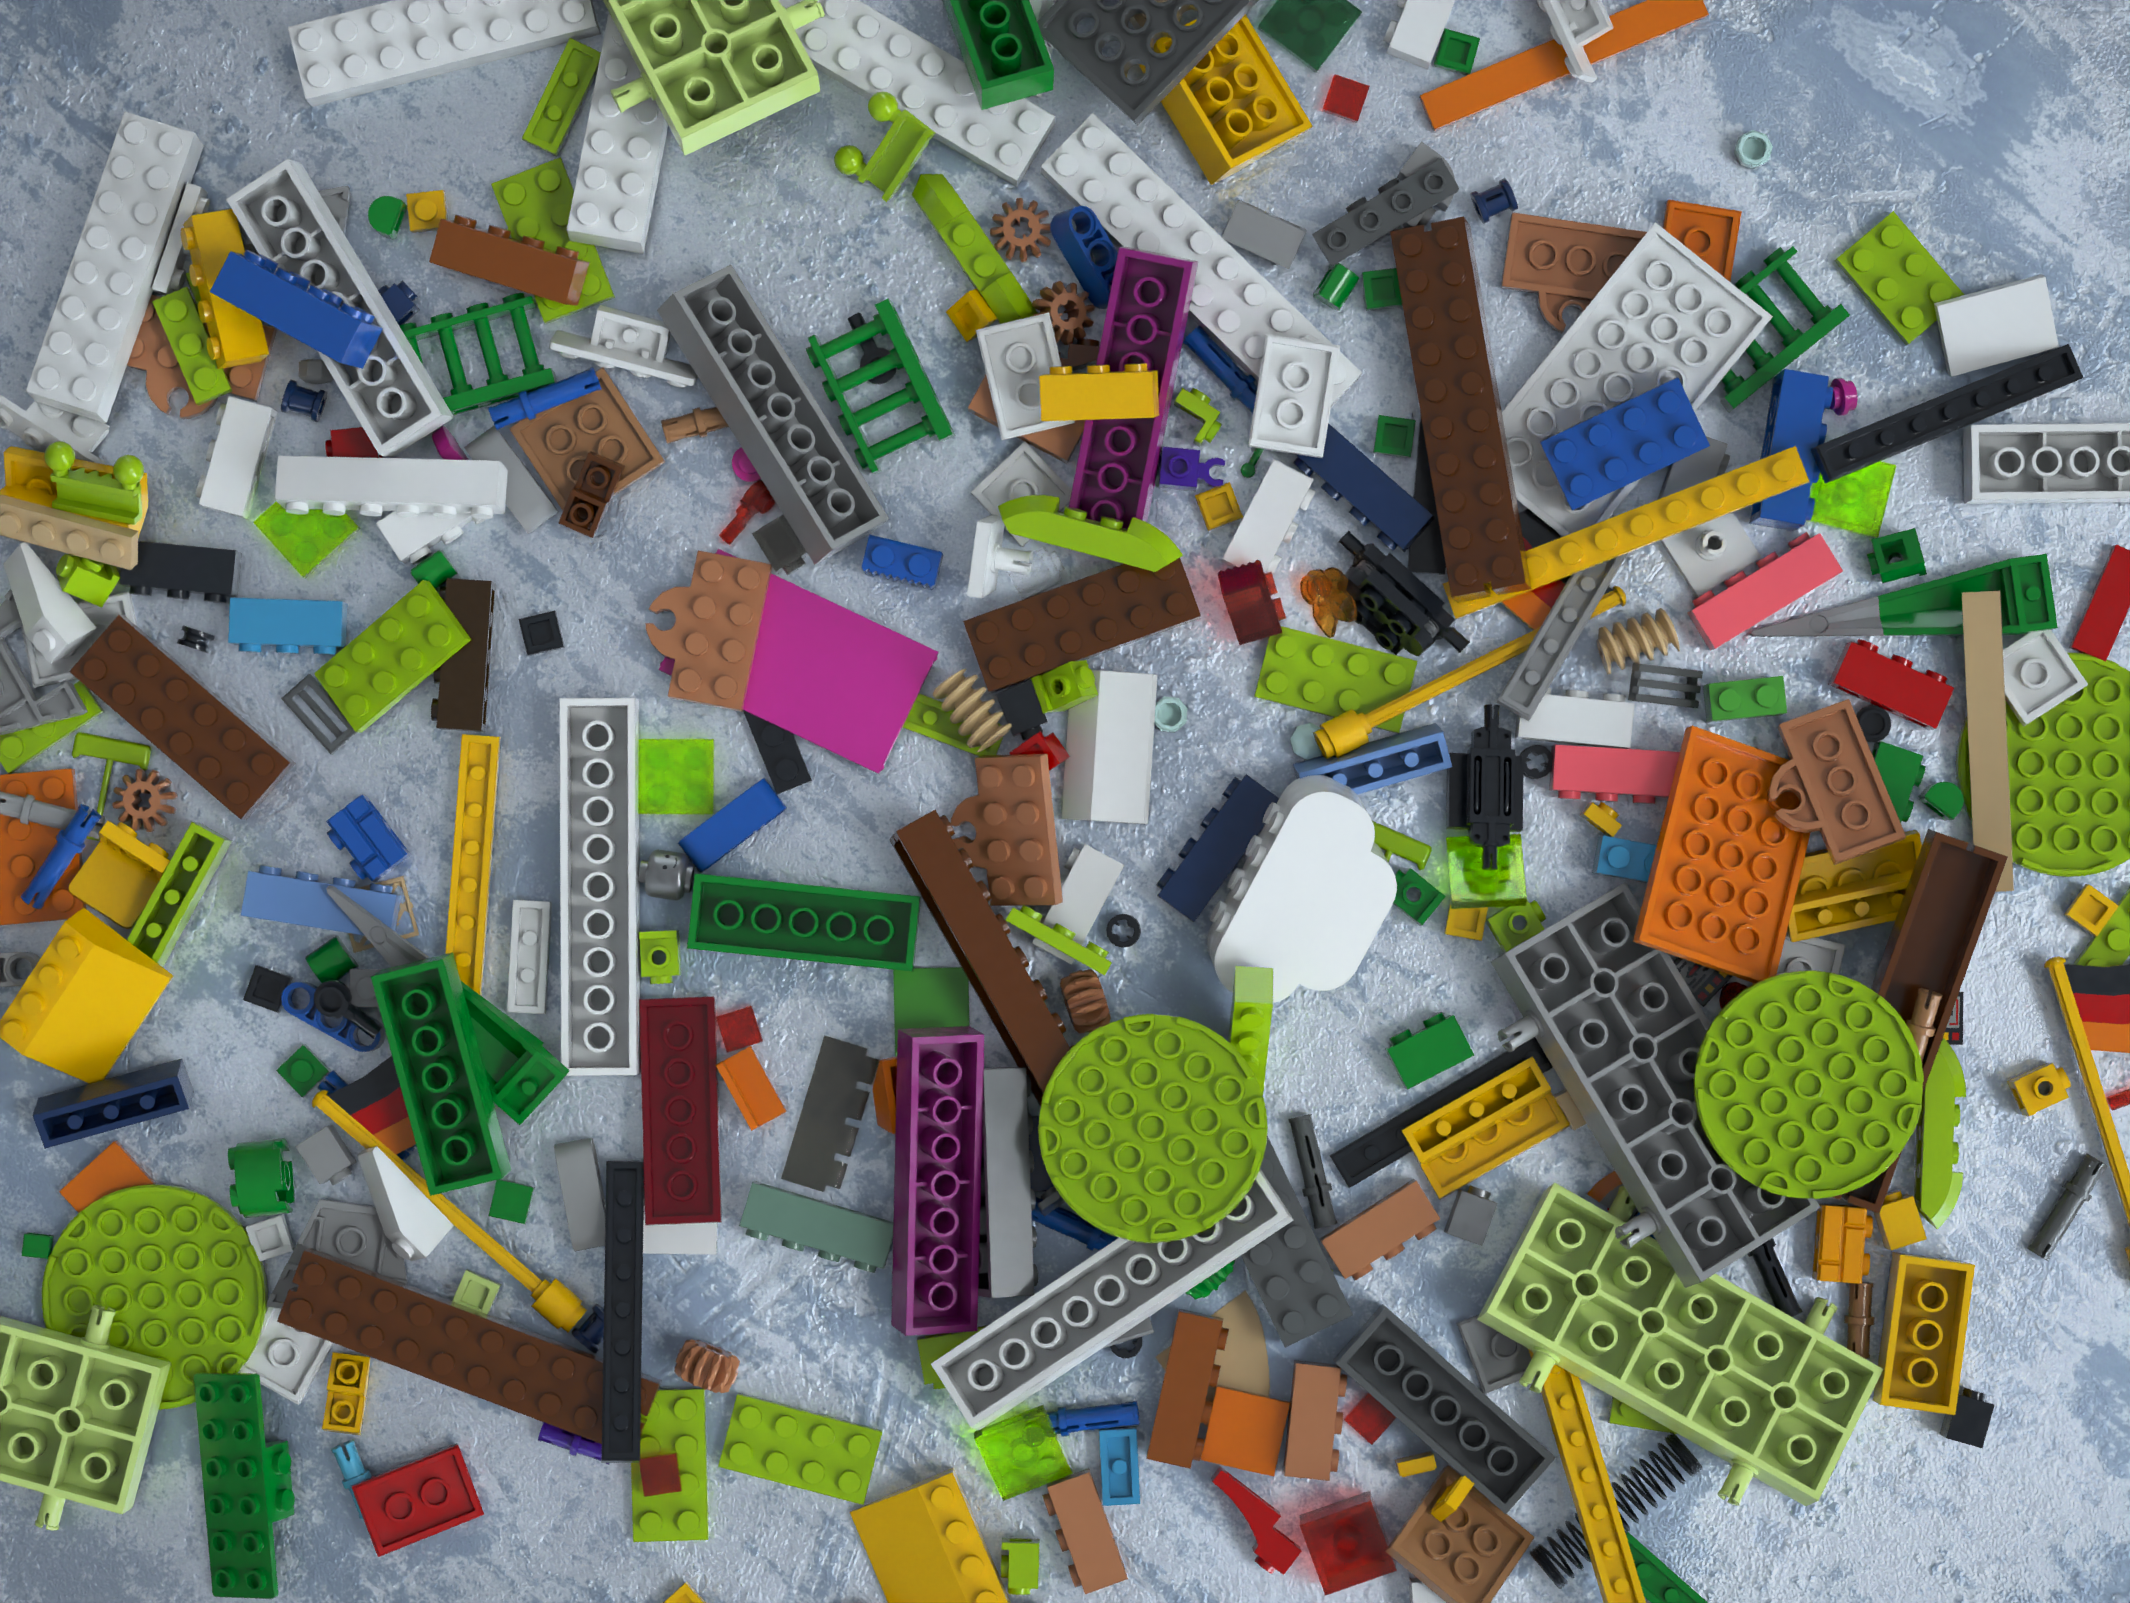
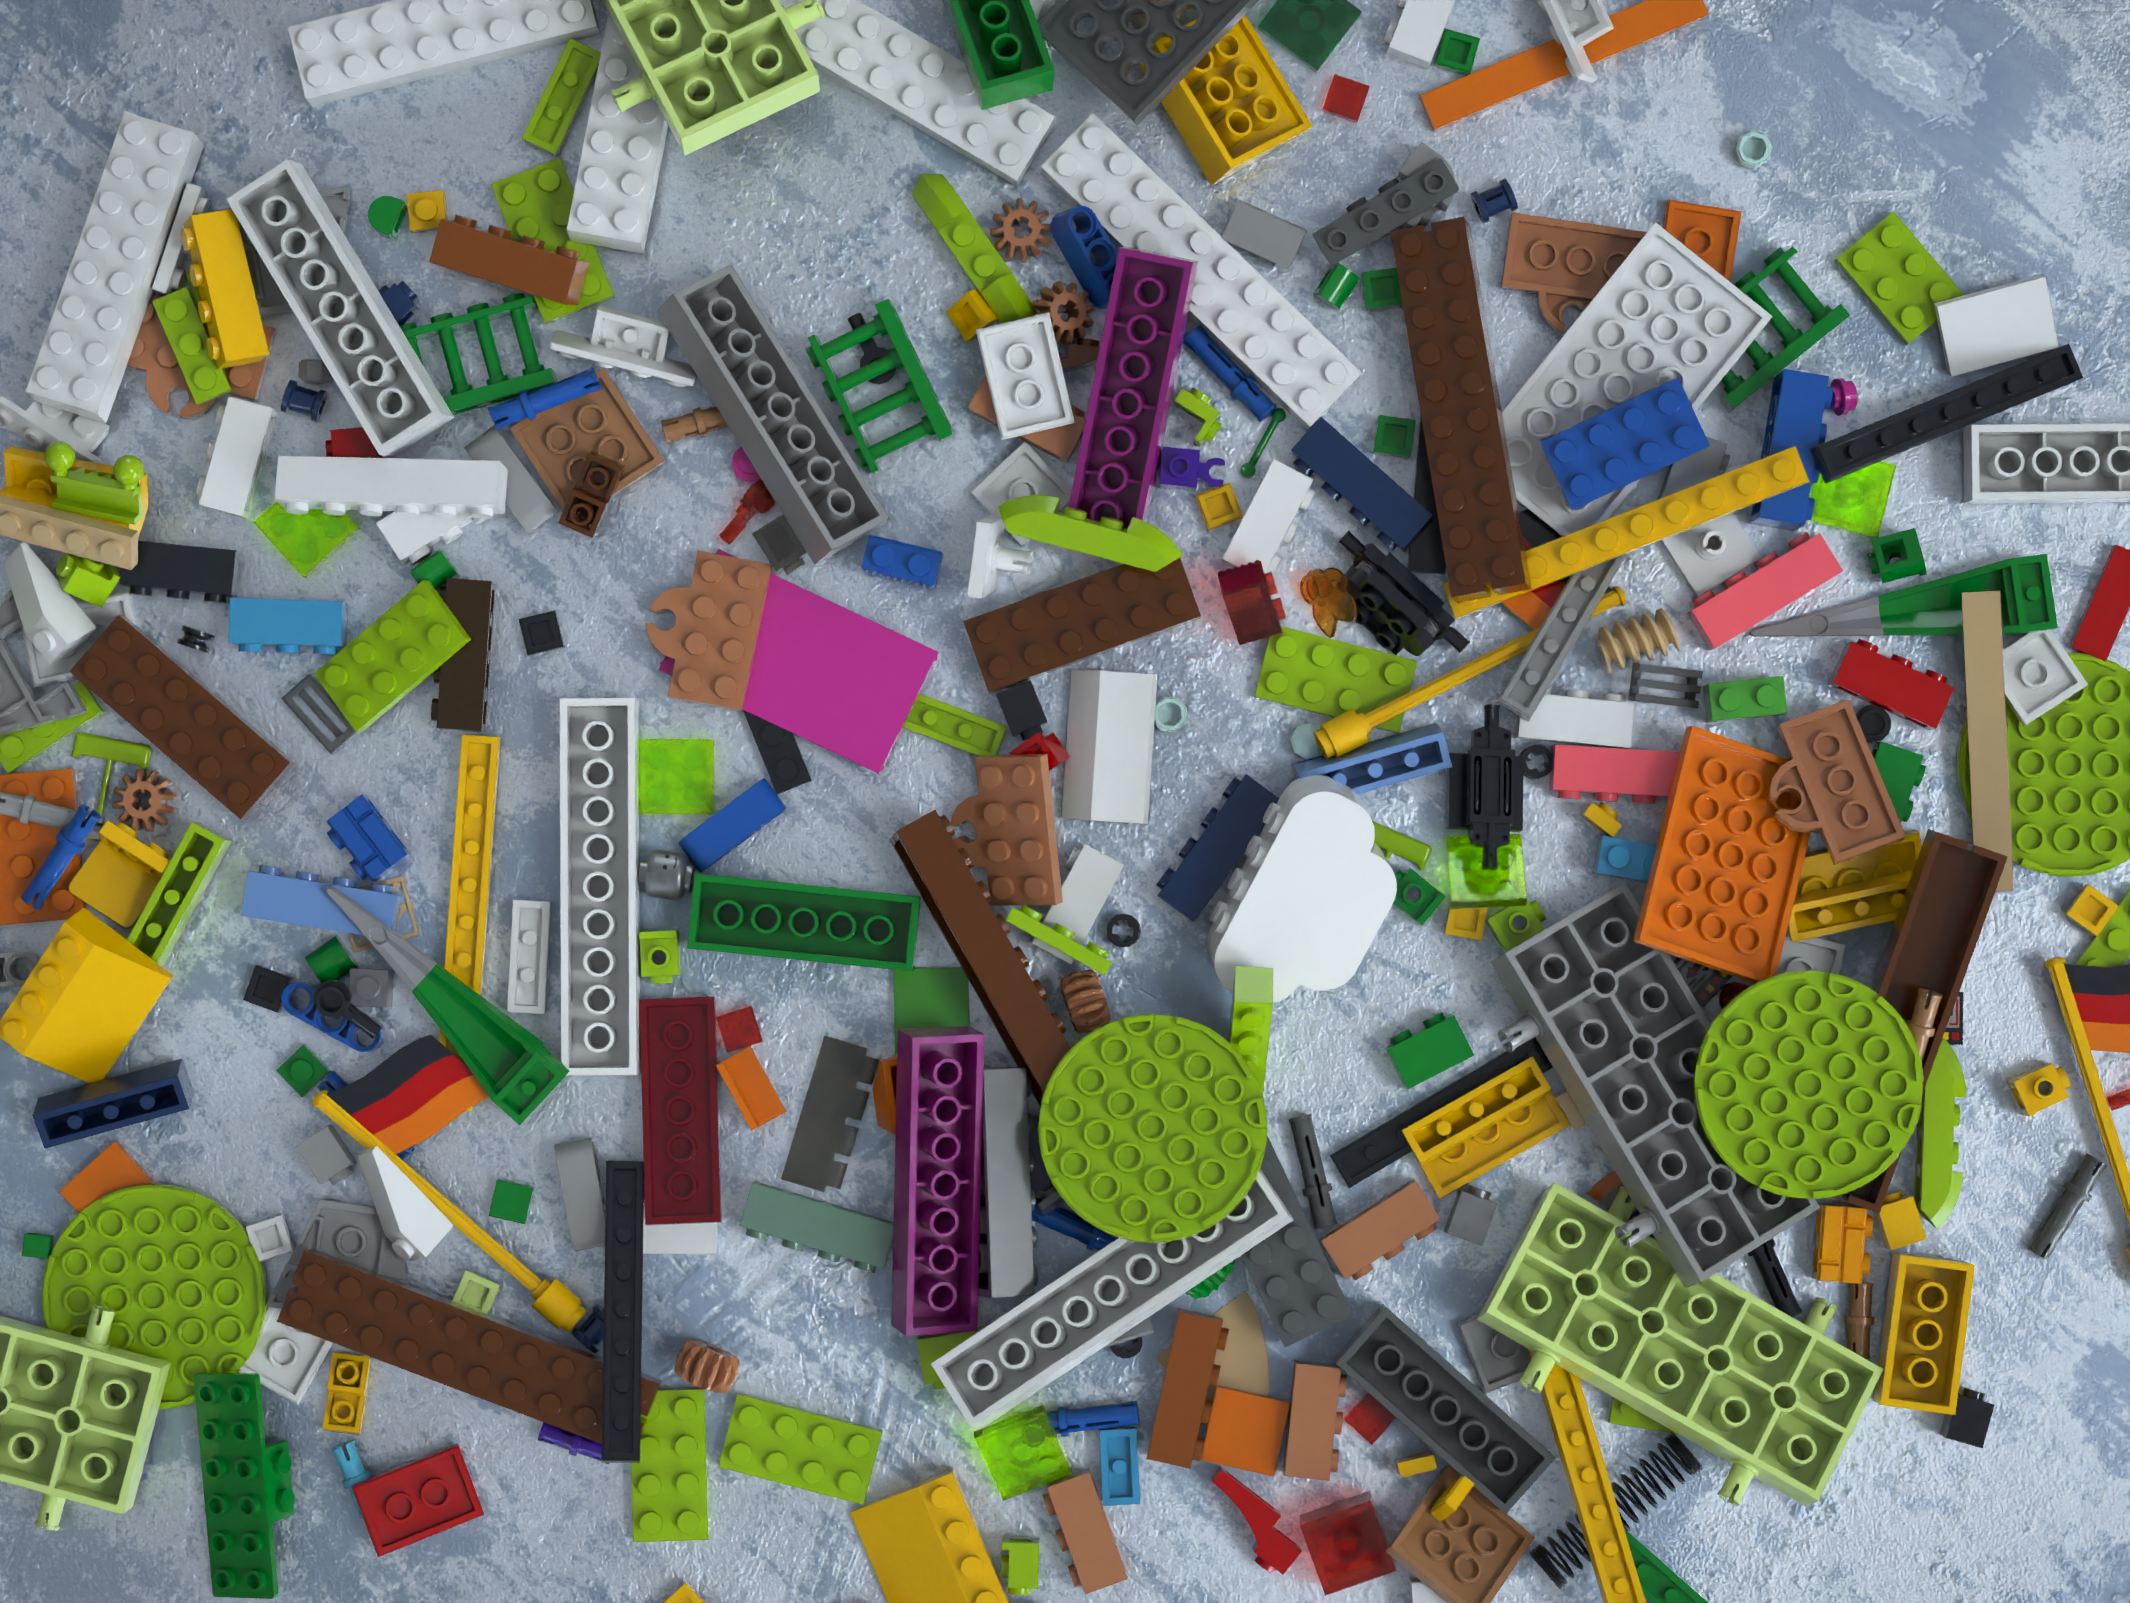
blue brick [210,250,383,369] -> none
green brick [228,1138,295,1218] -> none
green brick [371,952,512,1196] -> none
dark pink tile [432,426,469,460] -> none
clear red tile [639,1452,683,1497] -> none
lime gear [834,91,936,202] -> none
tan piece [933,668,1012,752] -> none
lime brick [1031,660,1099,713] -> none
yellow brick [1039,363,1159,421] -> none
white tile [1248,334,1340,458] -> none
green brick [1918,782,1964,821] -> none

